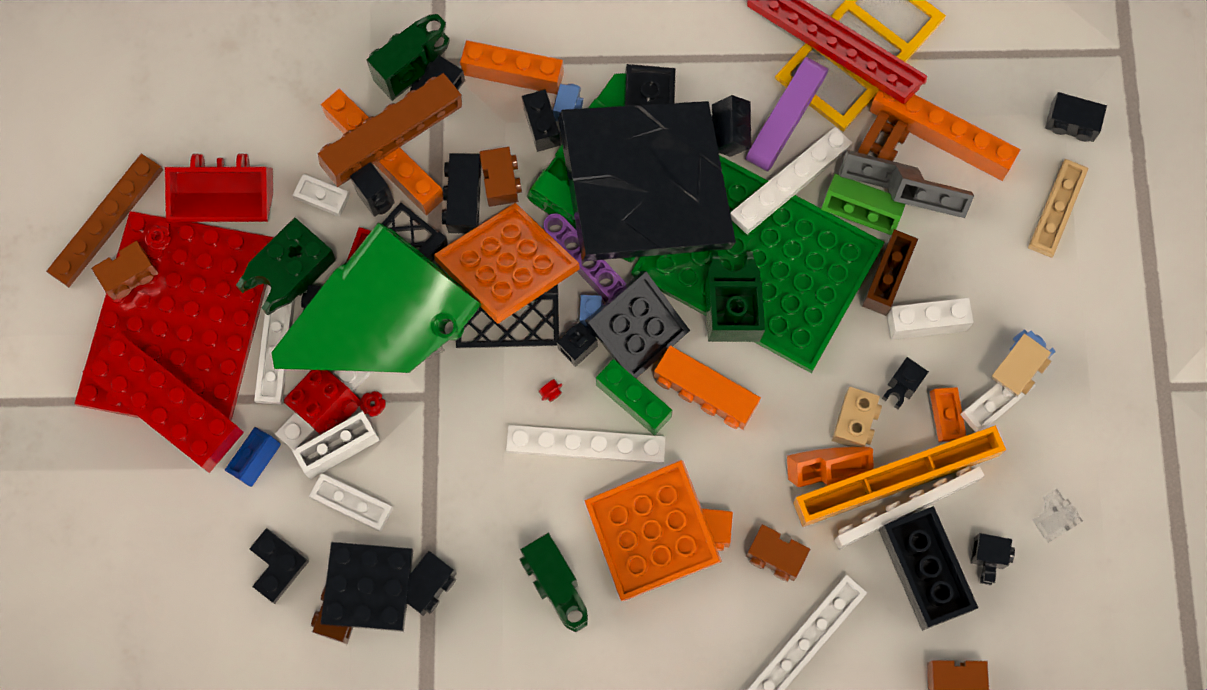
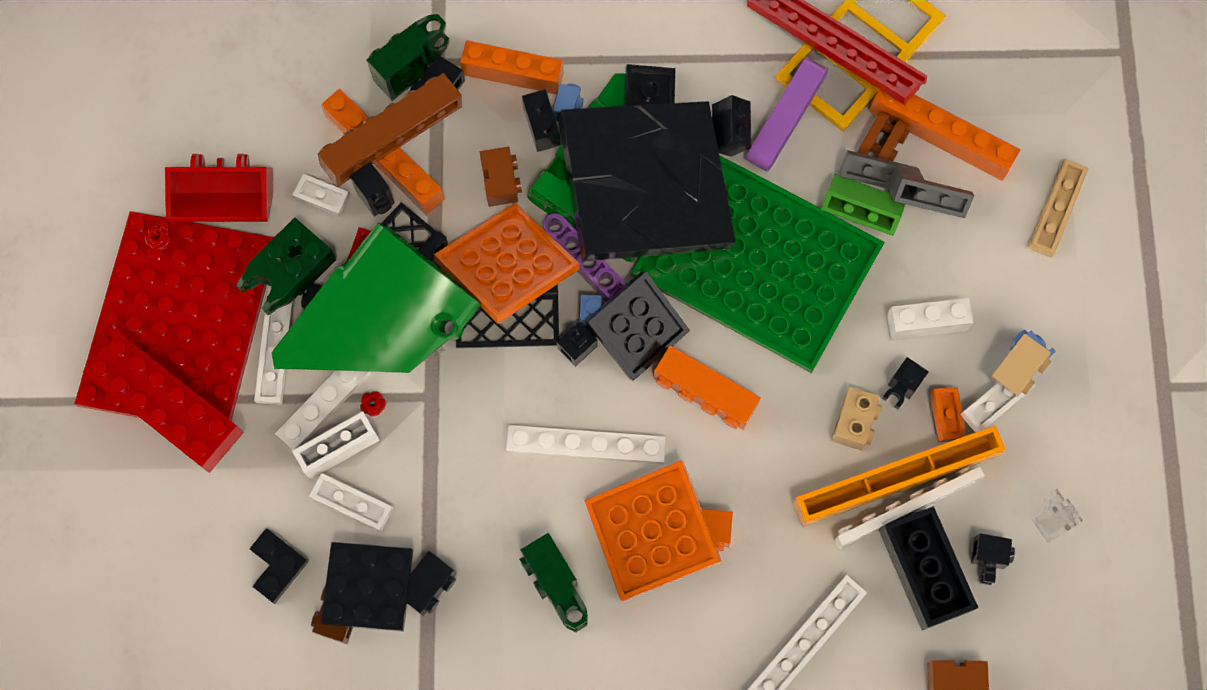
dark orange plate [46,153,163,288] -> none
dark orange brick [91,241,159,300] -> none
blue slope [225,427,281,487] -> none
red bracket [284,370,362,435] -> none
black brick [442,153,482,234] -> none
red plate [538,379,563,402] -> none
green brick [596,359,673,436] -> none
dark green brick [705,251,765,342] -> none
white plate [730,127,853,234] -> none
dark orange brick [746,524,811,582] -> none
orange slope [787,447,874,488] -> none
reddish brown brick [862,229,918,316] -> none
black brick [1045,92,1107,142] -> none

